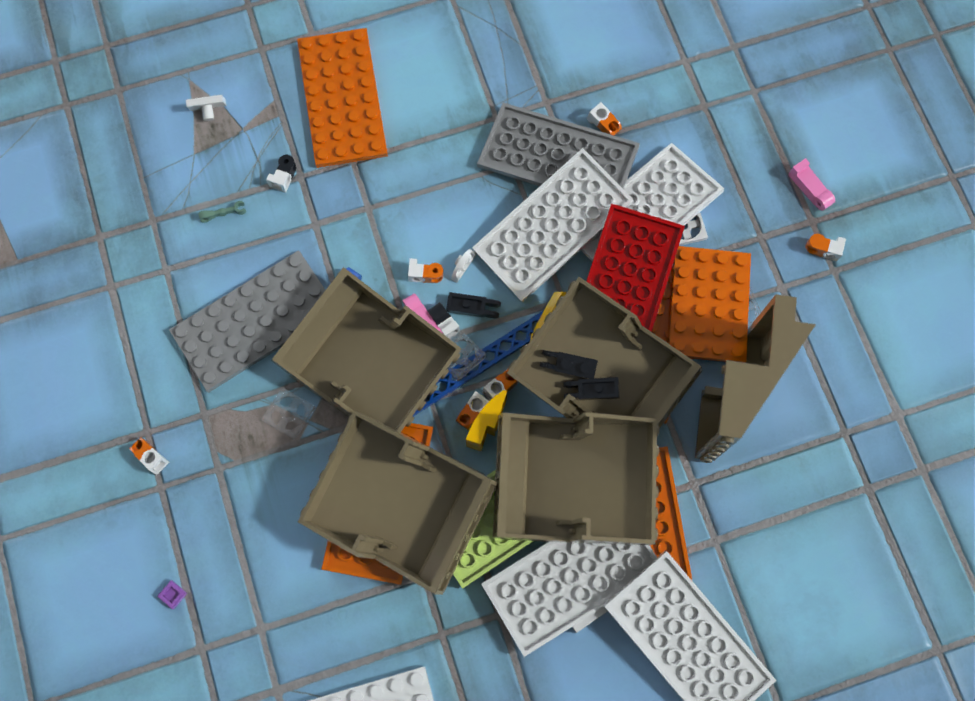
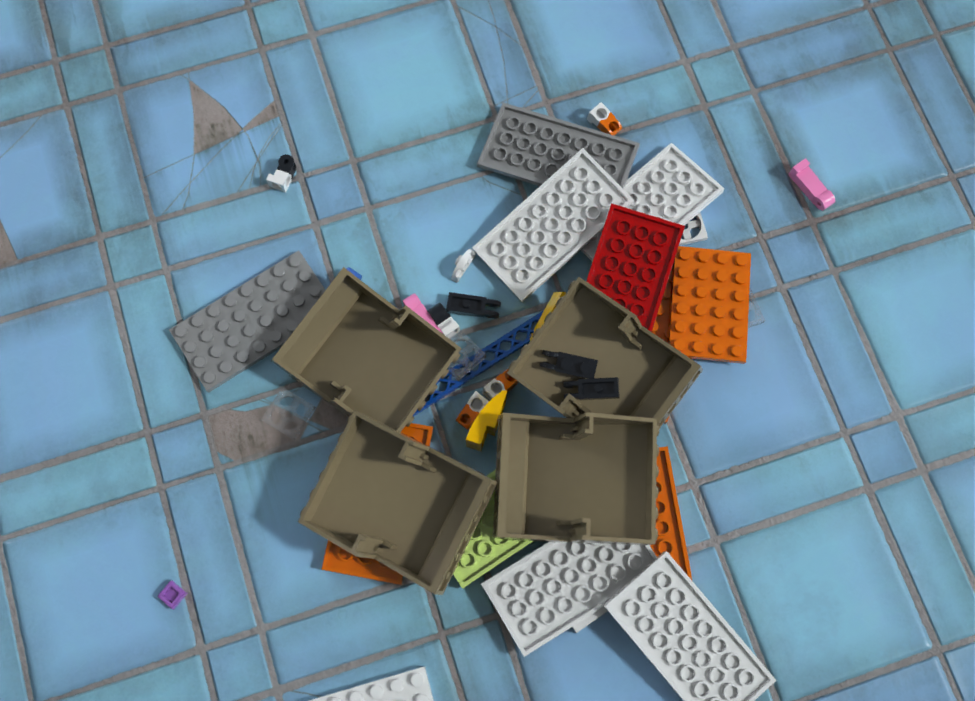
white leg [129,437,170,475] -> none
white tile [186,95,226,121] -> none
sand green piece [198,201,246,223] -> none
orange plate [297,28,388,168] -> none
leg [408,258,443,283] -> none
dark tan panel [695,294,816,463] -> none
leg [806,234,846,261] -> none

